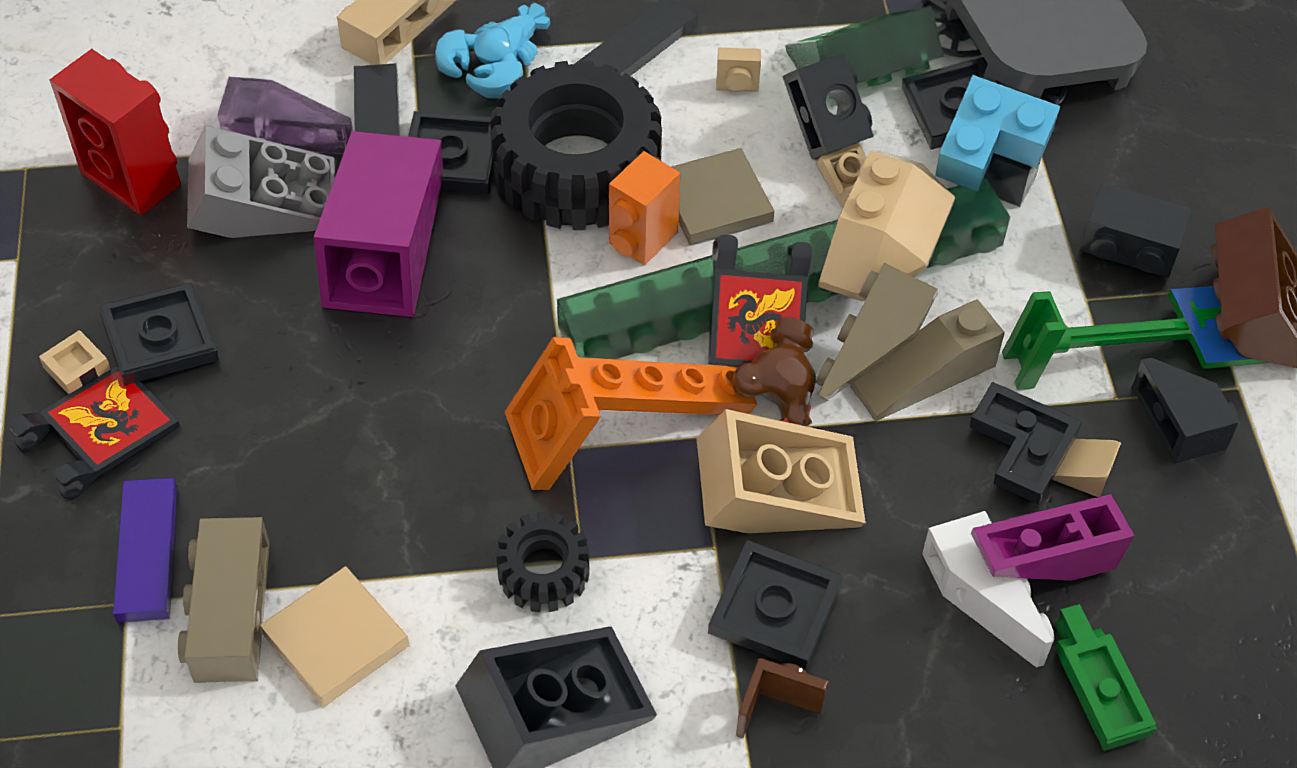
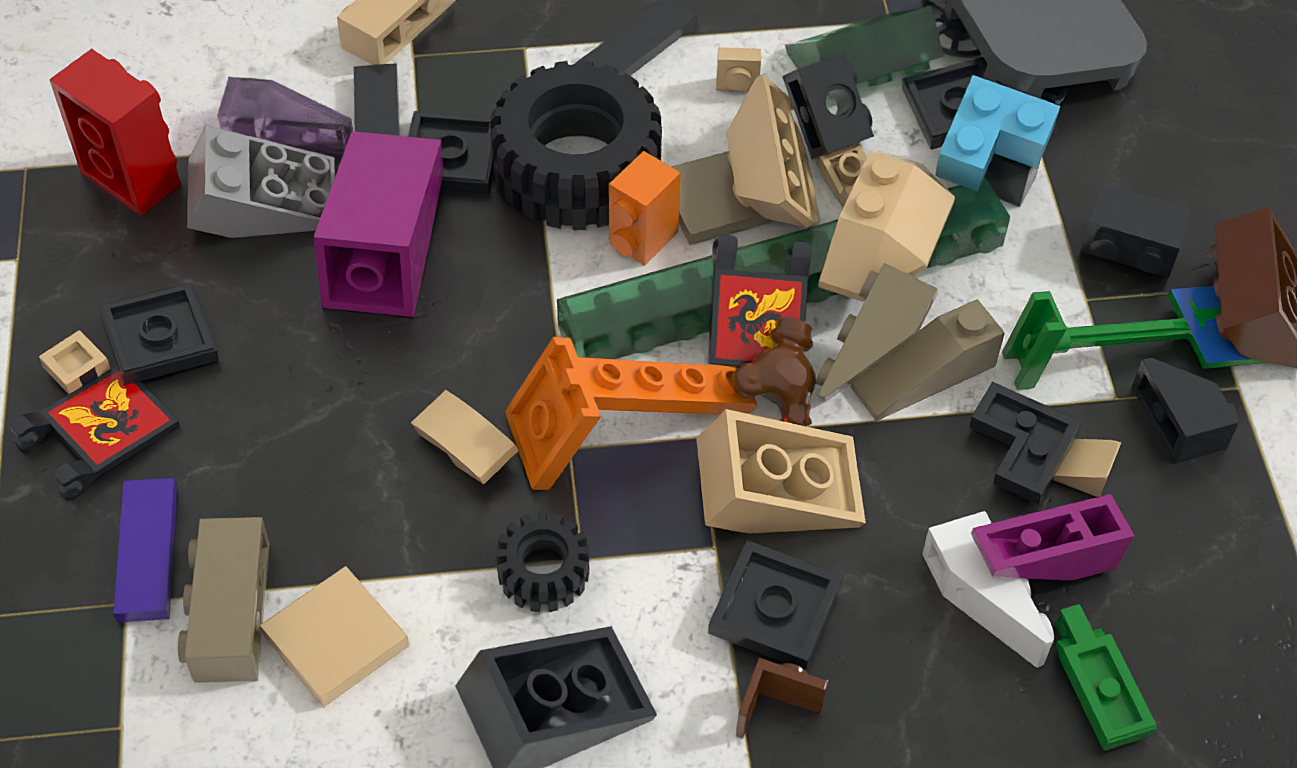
medium azure animal [435,3,550,99] -> none
none -> tan slope [411,390,519,484]
none -> tan wedge [726,74,821,228]

